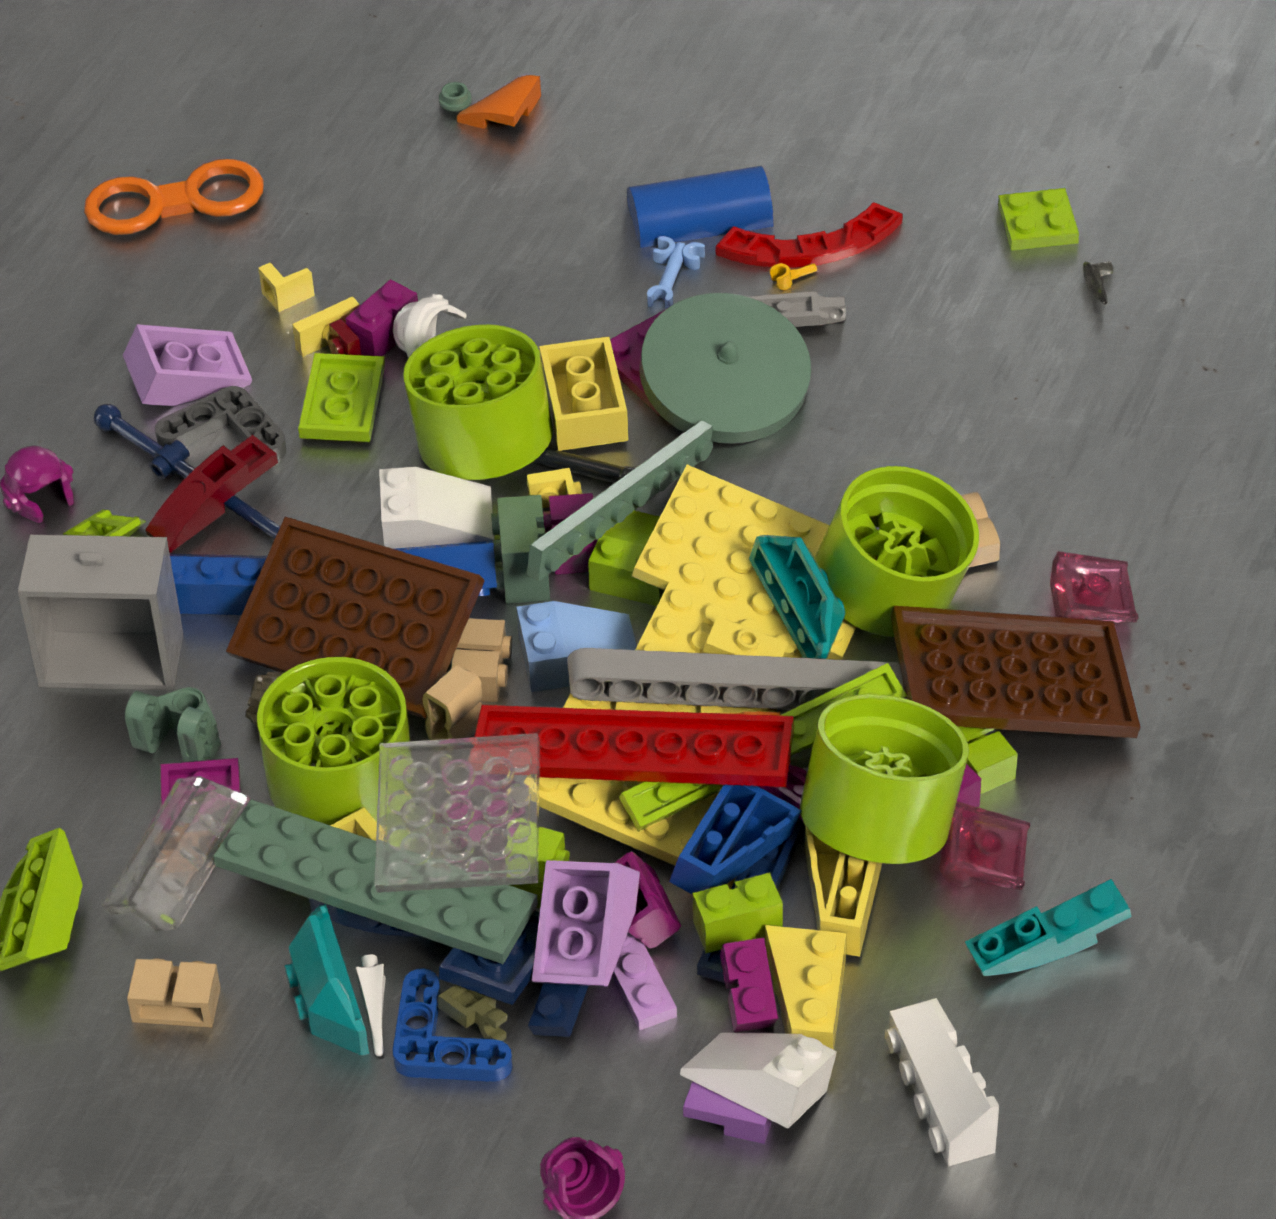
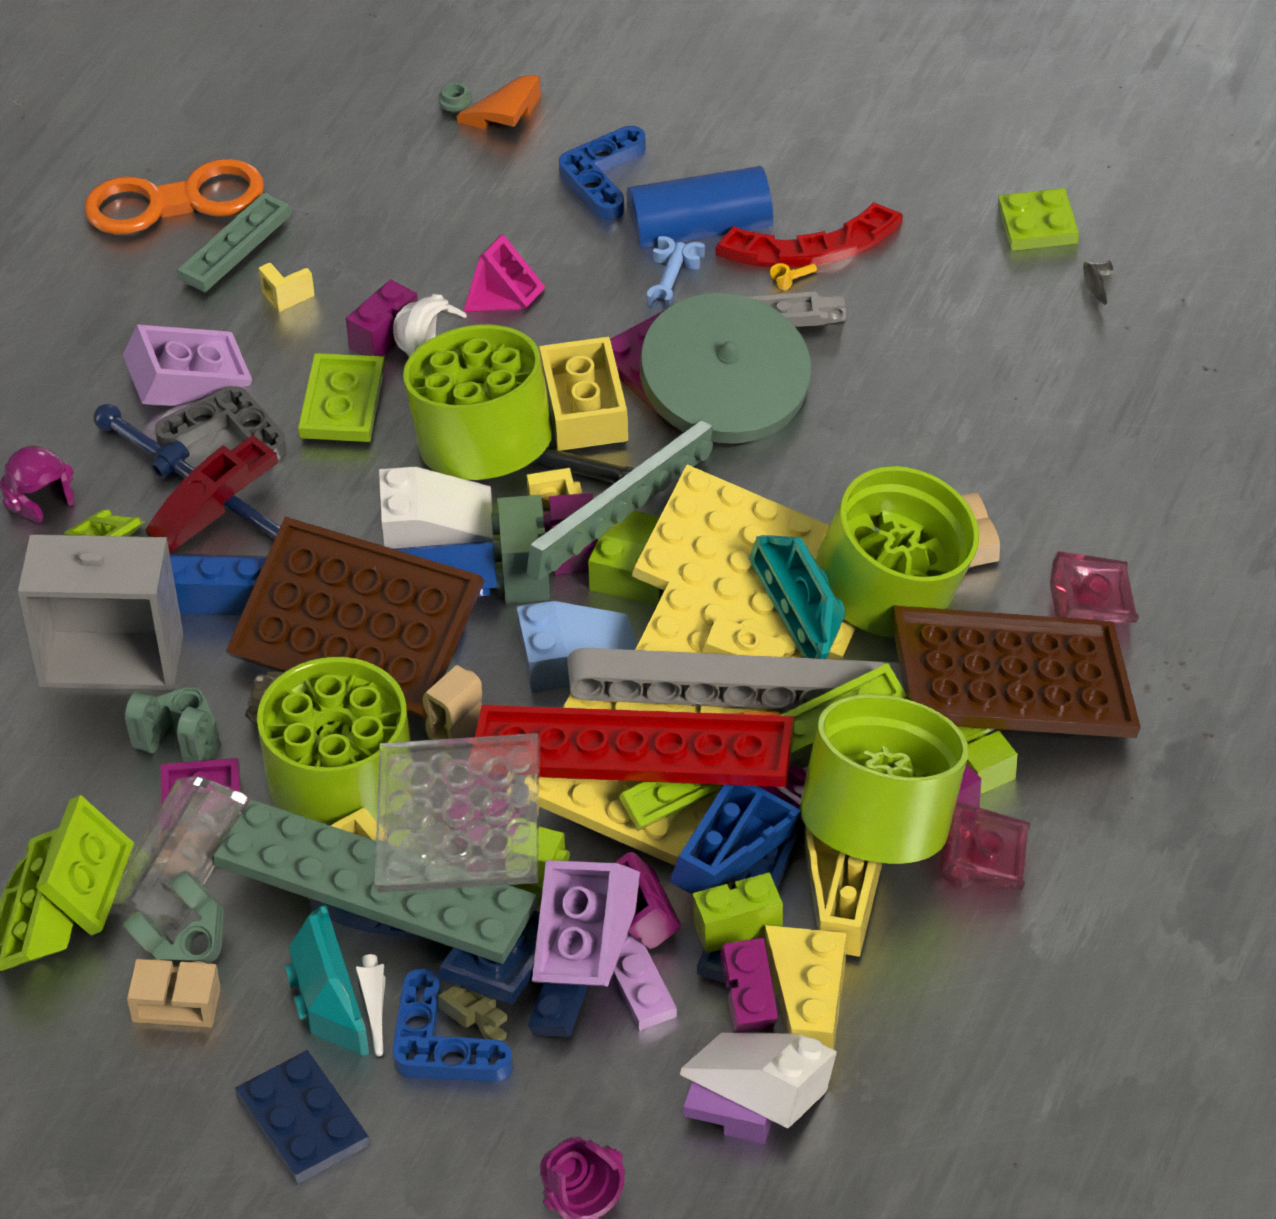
light yellow plate [292,296,360,357] -> none
dark red plate [328,319,361,355] -> none
tan piece [451,618,512,702] -> none
white wedge [885,998,999,1167] -> none
teal slope [965,879,1132,976] -> none
none -> lime plate [36,795,134,936]
none -> sand green piece [123,869,225,964]
none -> sand green plate [177,192,292,292]
none -> dark blue plate [235,1050,370,1185]
none -> dark pink slope [463,234,545,312]
none -> blue beam [559,126,646,221]

